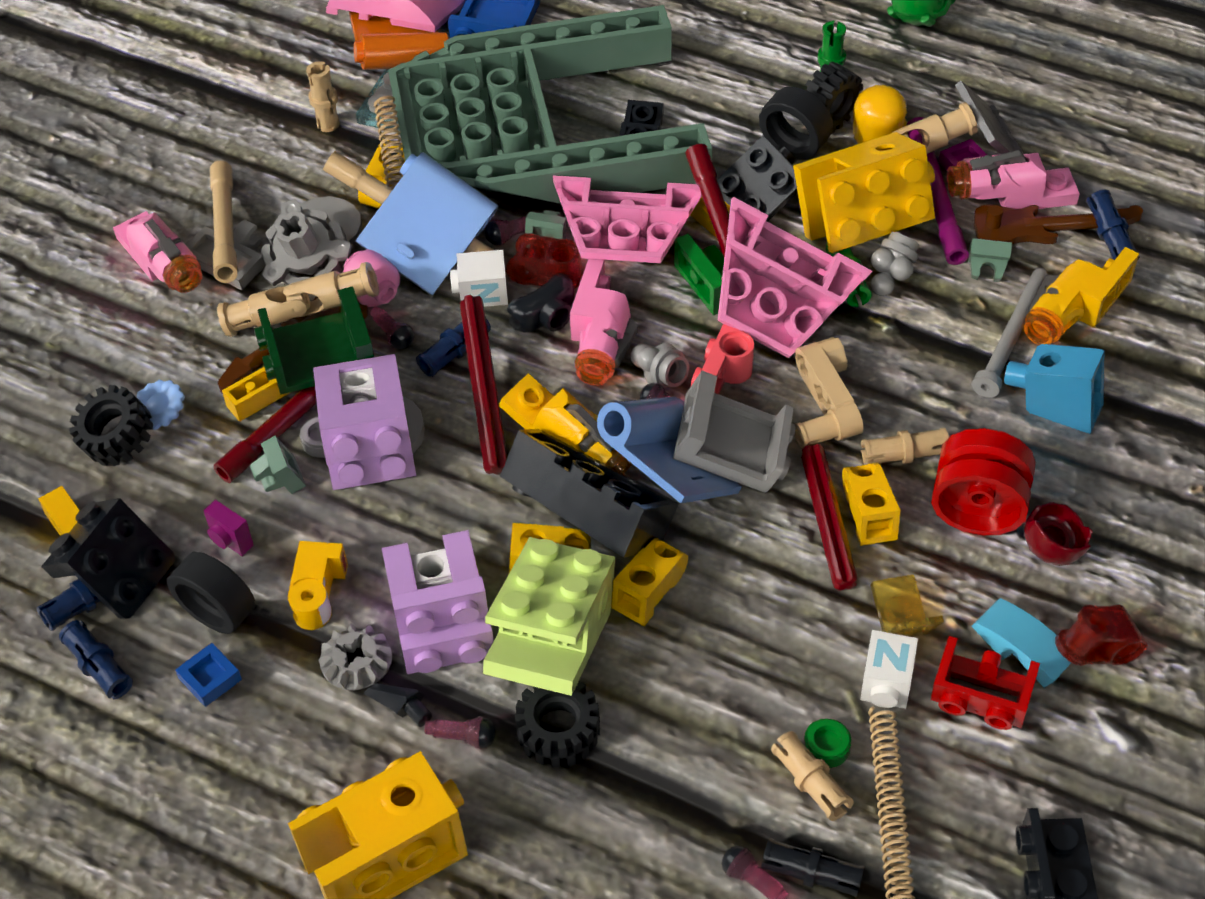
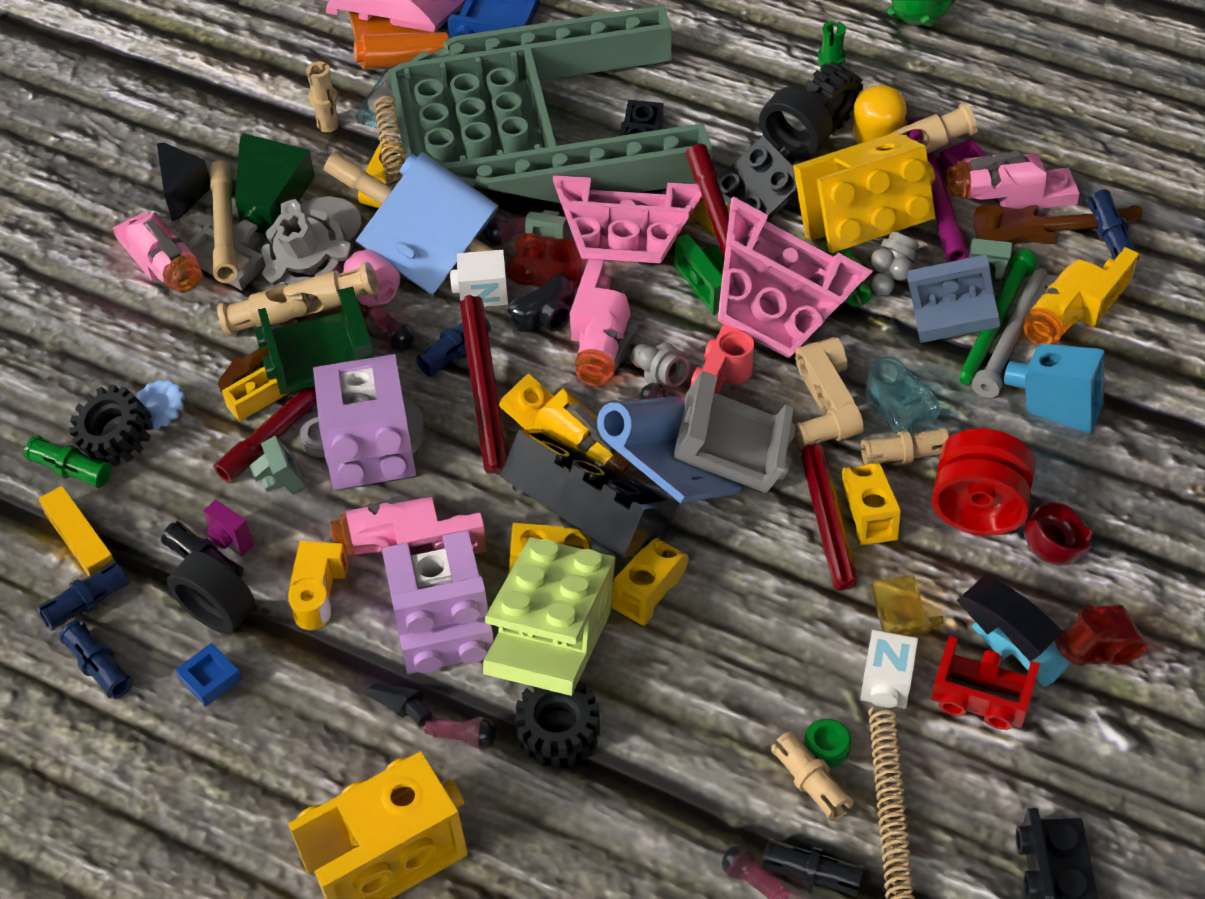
black bracket [41,498,175,619] -> none
light grey gear [319,624,392,690] -> none
flat silver piece [955,80,1024,154] -> none
none -> green pin [24,435,111,489]
none -> black slope [157,142,211,221]
none -> black pin [161,521,244,578]
none -> dark green slope [235,133,315,234]
none -> bright pink plate [330,495,487,557]
none -> clear light blue piece [865,357,940,434]
none -> sand blue bracket [906,254,1000,343]
none -> black slope [957,575,1063,662]
none -> green bar [959,249,1038,385]

